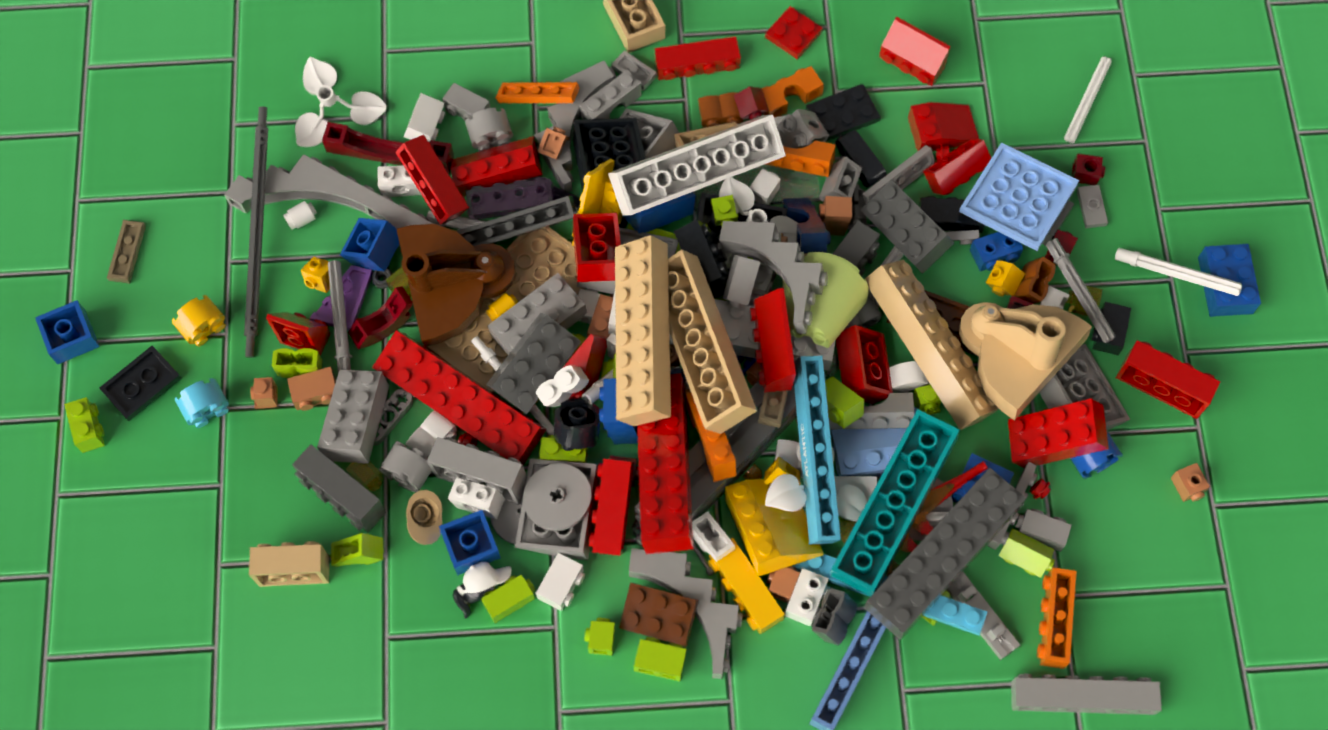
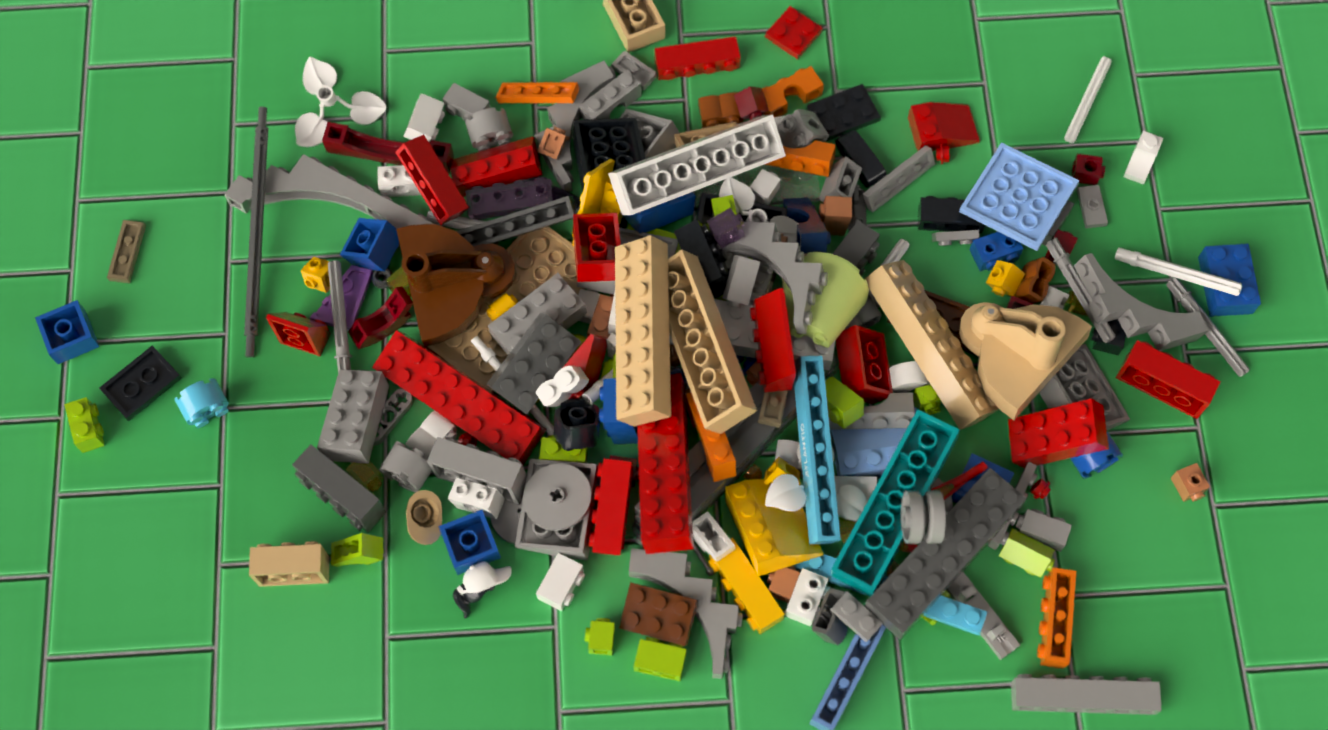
yellow brick [172,295,226,347] -> none
nougat brick [250,377,278,409] -> none
lime brick [272,348,323,378] -> none
white brick [283,201,317,230] -> none
nougat brick [287,367,336,411] -> none
lime brick [481,574,536,623] -> none
dark grey brick [860,179,954,274] -> none
slope [879,17,951,86] -> none
red brick [923,138,991,195] -> none
none -> clear purple brick [707,208,745,249]
none -> light grey plate [831,591,883,642]
none -> light grey wheel [901,491,946,544]
none -> light grey arch [1074,253,1210,351]
none -> white arch [1123,131,1163,184]
none -> light grey axle [1166,278,1250,377]

